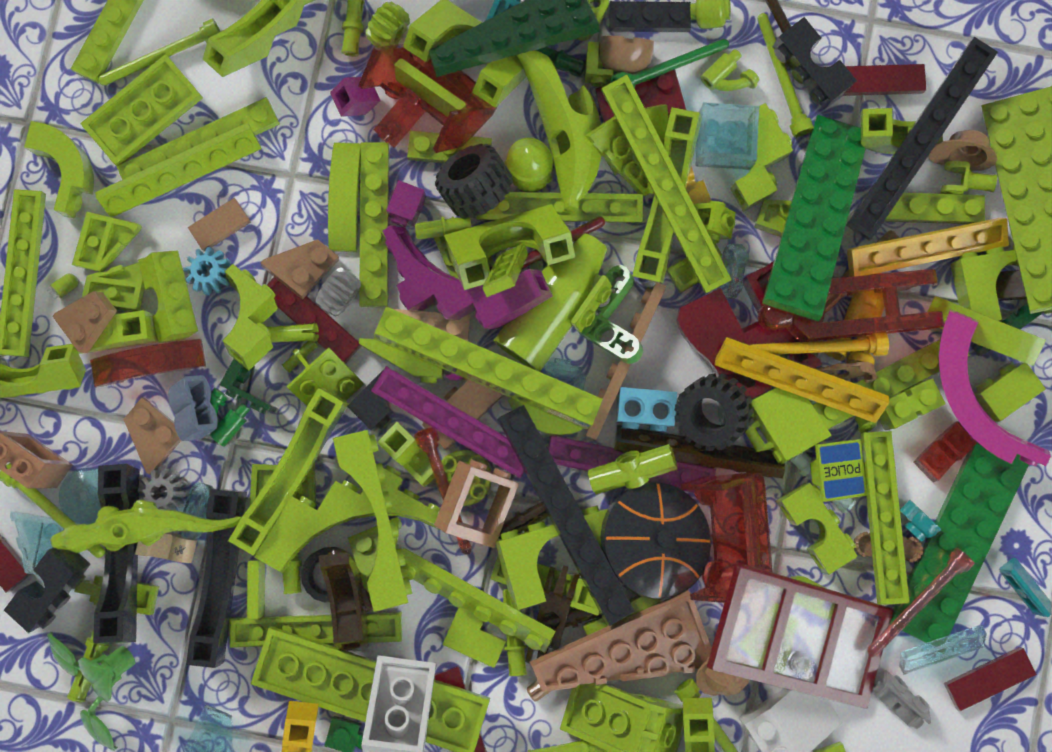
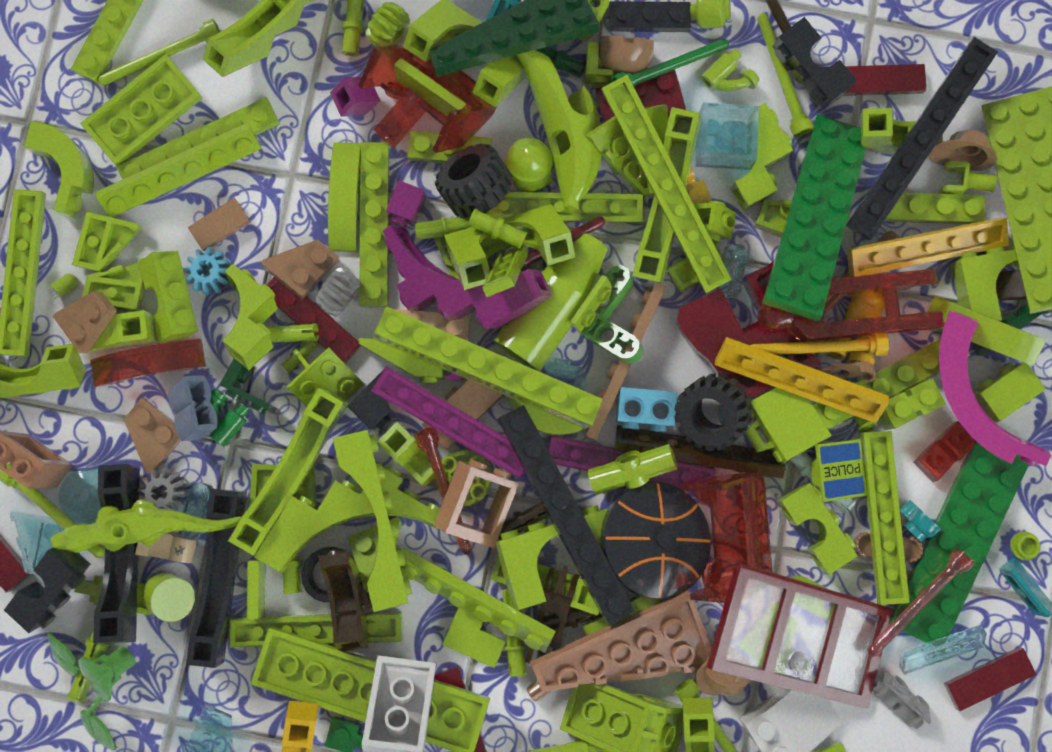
none -> lime piece [142,572,195,622]
none -> lime pin [468,209,527,249]
none -> lime plate [1010,532,1040,560]

